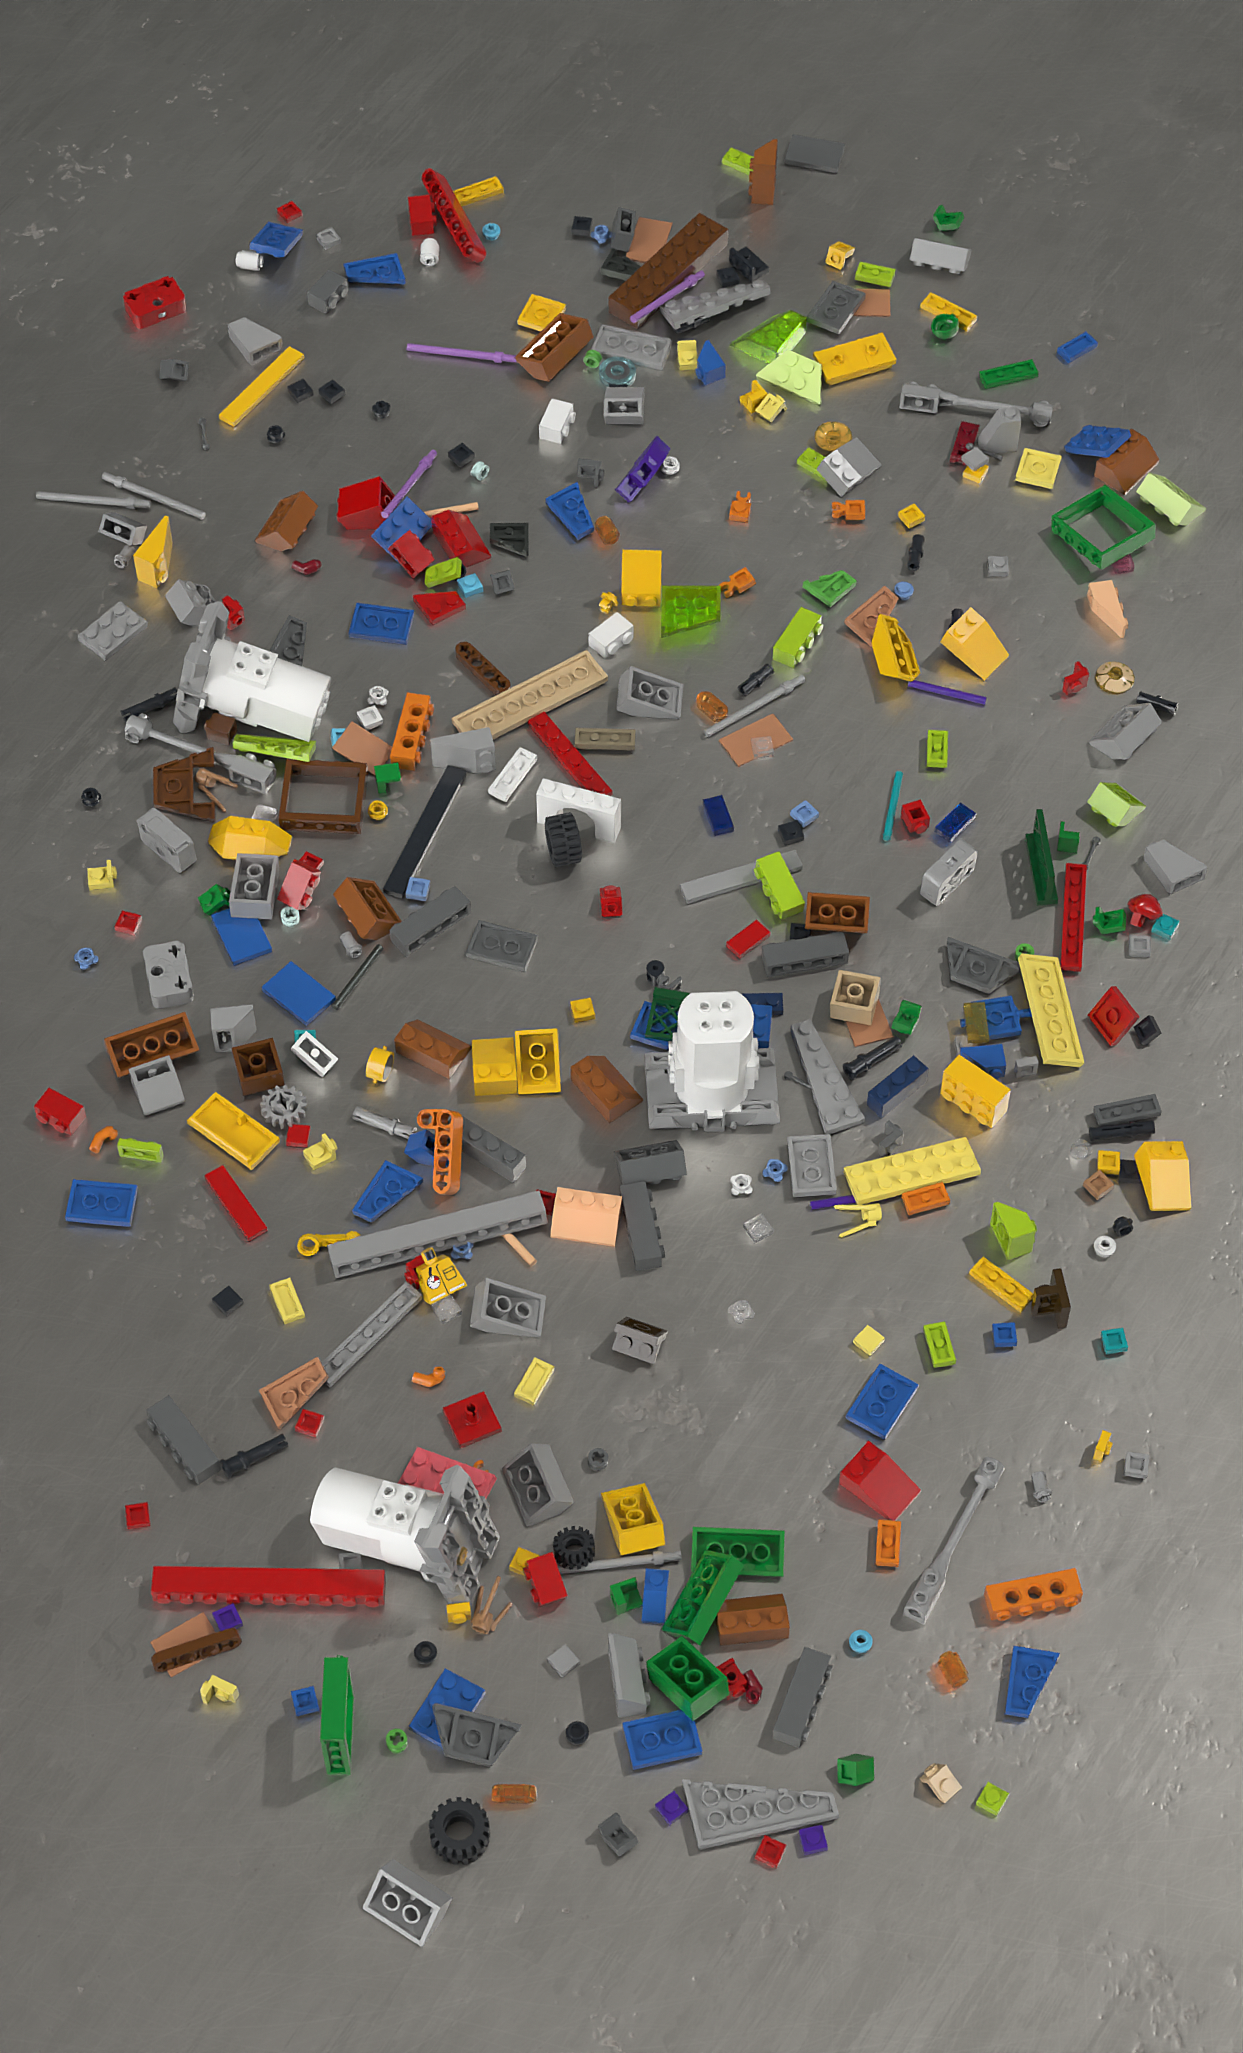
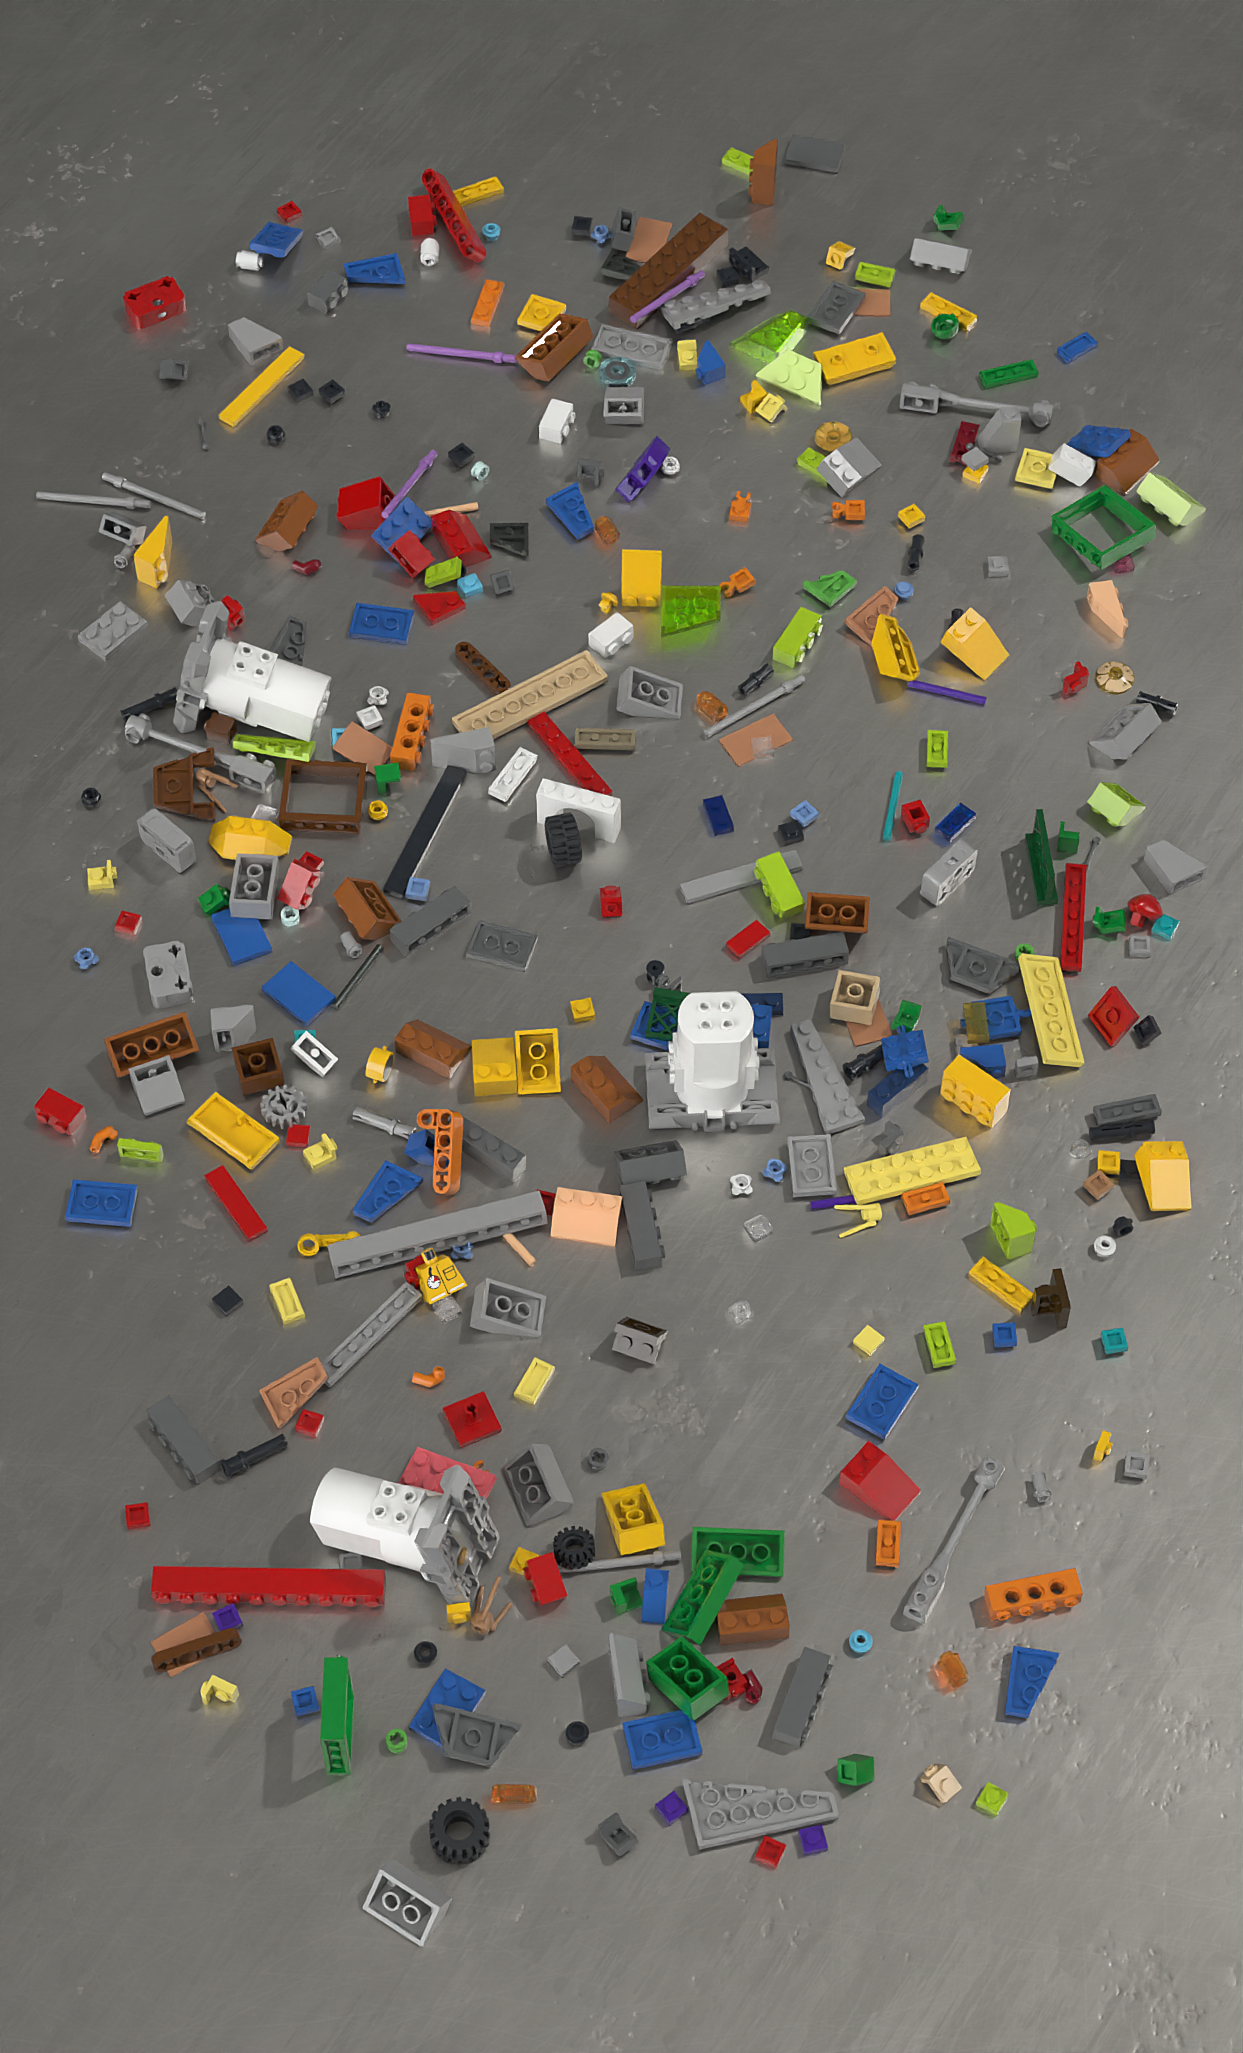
none -> orange plate [471,279,504,327]
none -> blue plate [881,1025,929,1077]
none -> white brick [1048,443,1096,487]

